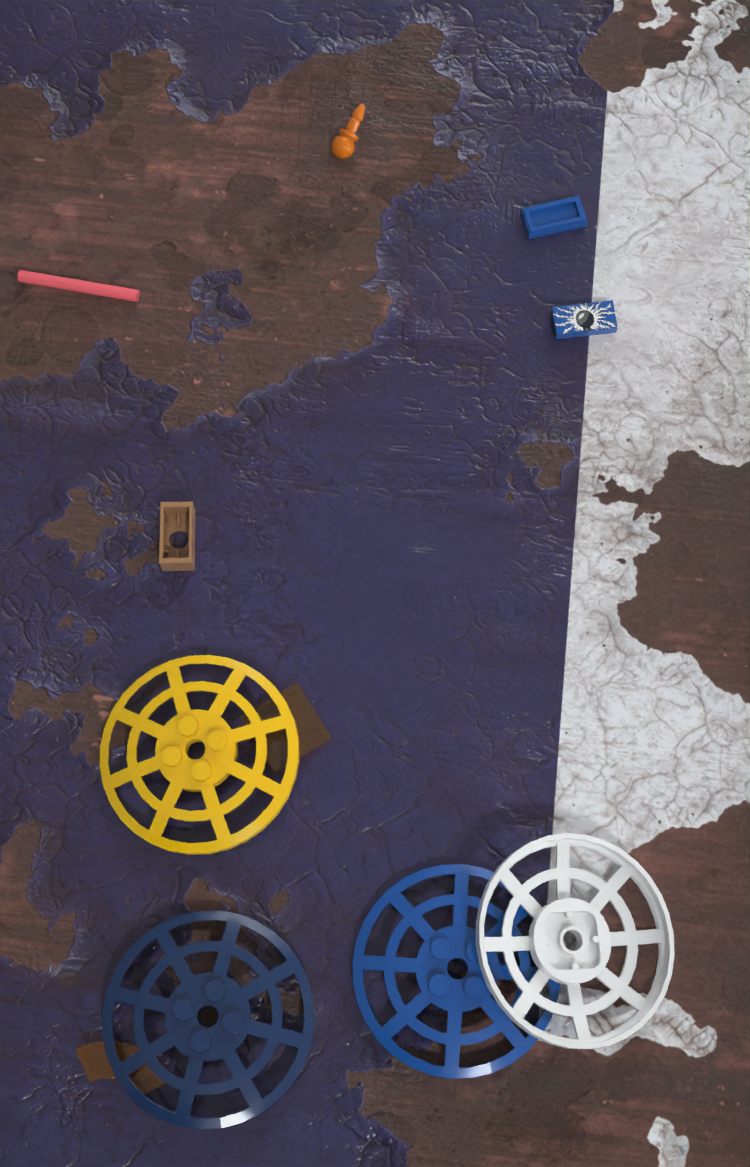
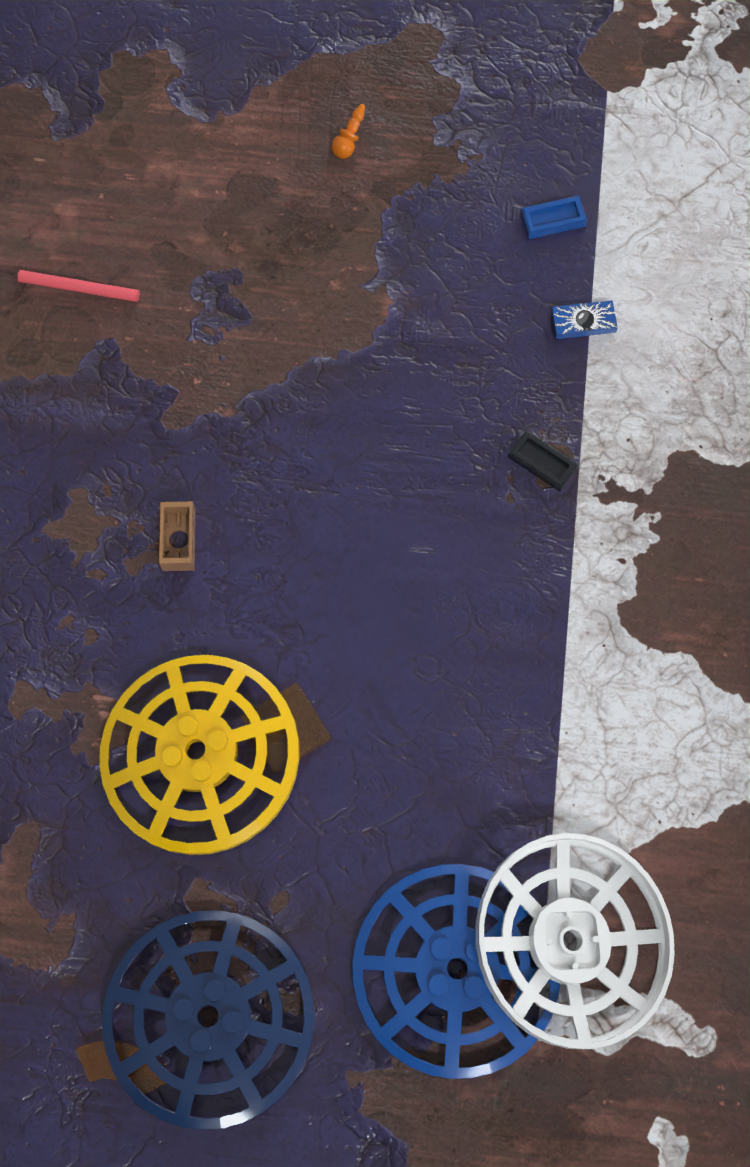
none -> black tile [508,430,579,492]

